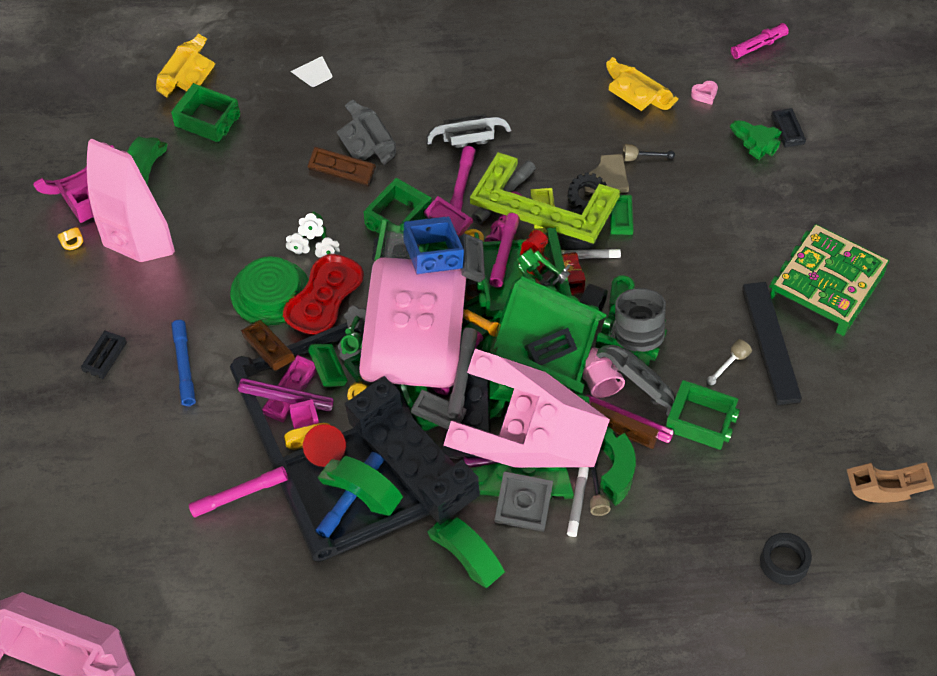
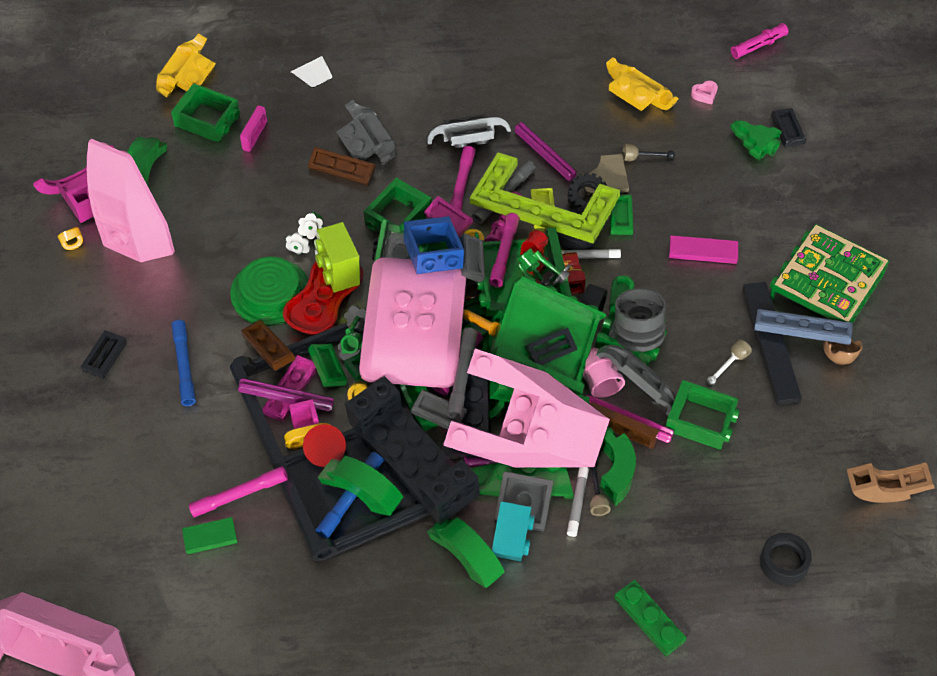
none -> green tile [182,517,238,555]
none -> dark pink tile [240,105,267,152]
none -> lime brick [314,222,360,292]
none -> teal brick [492,502,535,562]
none -> magenta axle [515,122,577,181]
none -> green plate [614,580,687,657]
none -> dark pink tile [669,235,738,264]
none -> sand blue tile [754,309,853,345]
none -> medium nougat hair [823,339,863,365]

